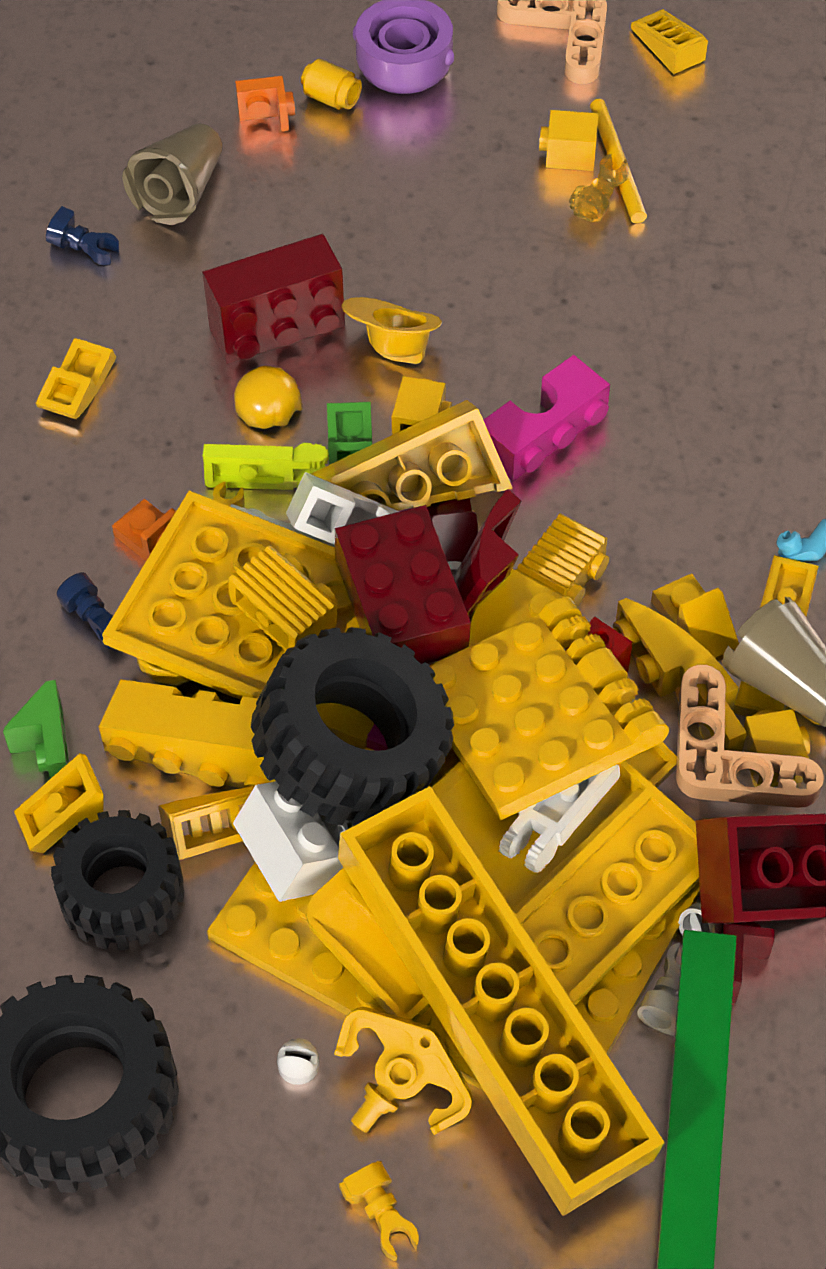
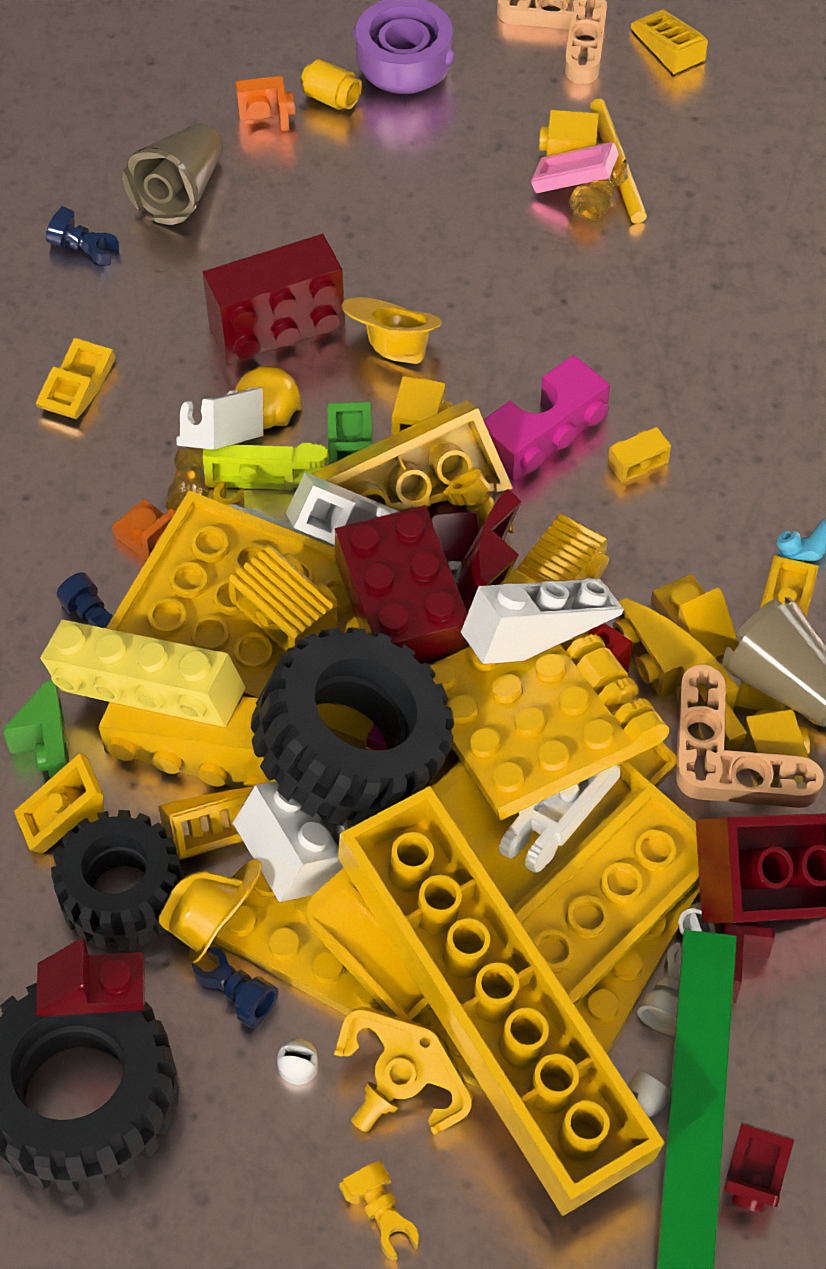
none -> dark red slope [36,939,145,1017]
none -> light yellow brick [40,620,246,727]
none -> yellow piece [158,858,262,964]
none -> clear yellow piece [166,447,209,511]
none -> white hinge [177,387,263,450]
none -> dark blue piece [192,947,278,1029]
none -> yellow piece [443,469,513,534]
none -> white slope [461,578,624,664]
none -> bright pink tile [531,142,619,193]
none -> yellow piece [608,426,671,483]
none -> white hinge [628,1070,670,1118]
none -> dark red bracket [724,1122,794,1212]

